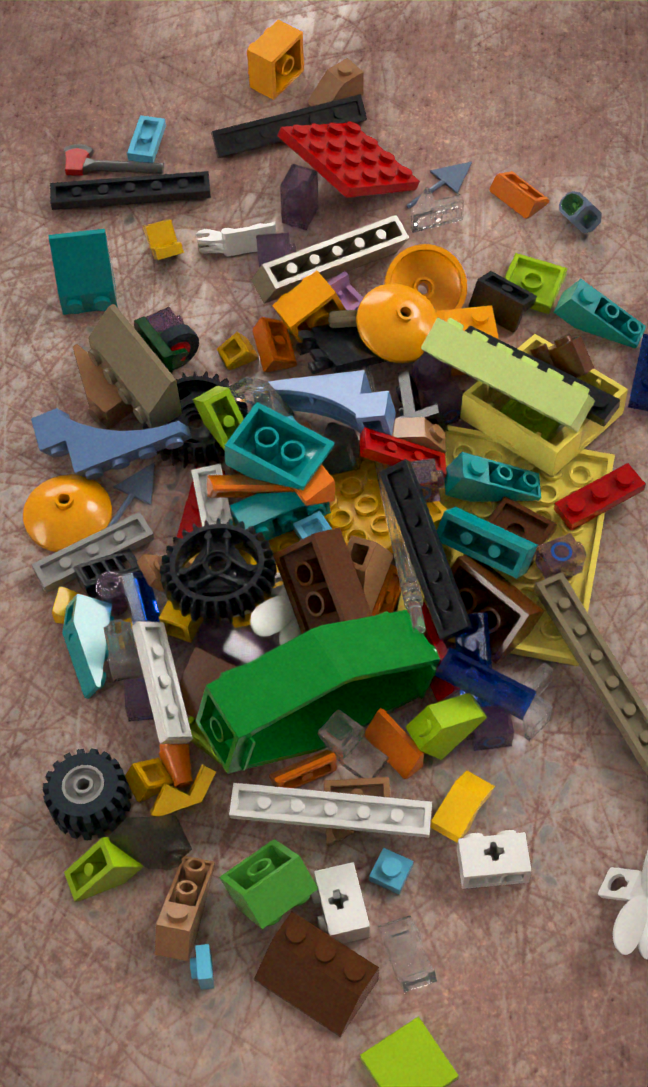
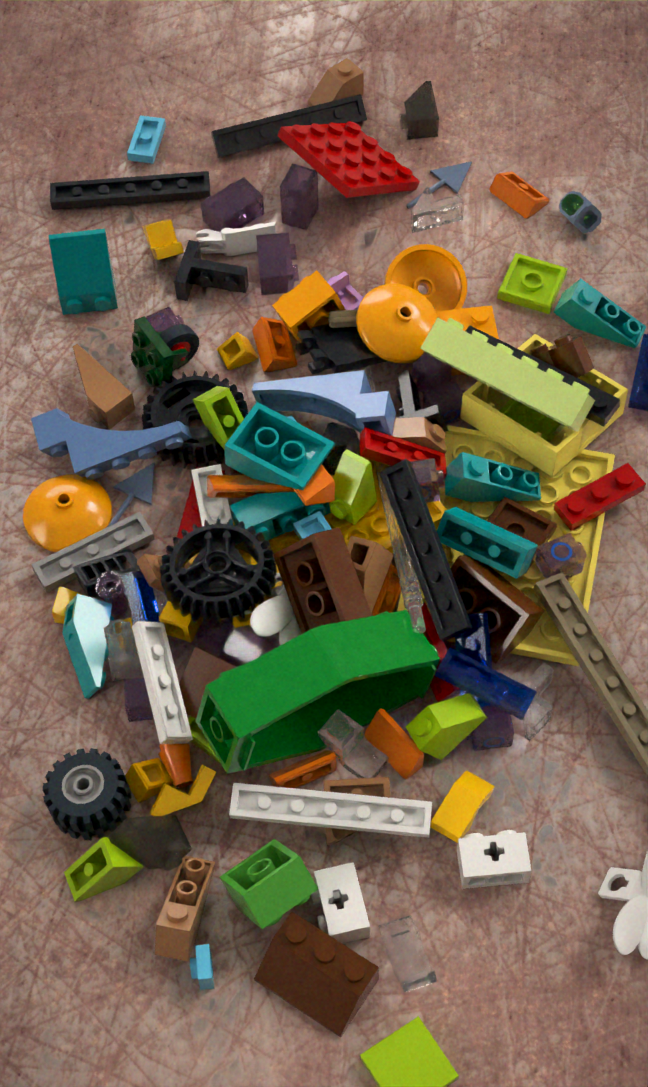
piece [64,144,164,176] -> none
dark tan slope [88,304,182,428] -> none
clear slope [229,376,295,418] -> none
light orange brick [247,20,304,100] -> none
dark tan brick [251,215,409,304] -> none
medium azure plate [369,847,414,895] -> none
black panel [469,271,537,332] -> none
none -> black bracket [174,240,249,301]
none -> clear purple brick [201,177,264,232]
none -> lime slope [329,449,377,525]
none -> clear smoke slope [399,81,439,140]

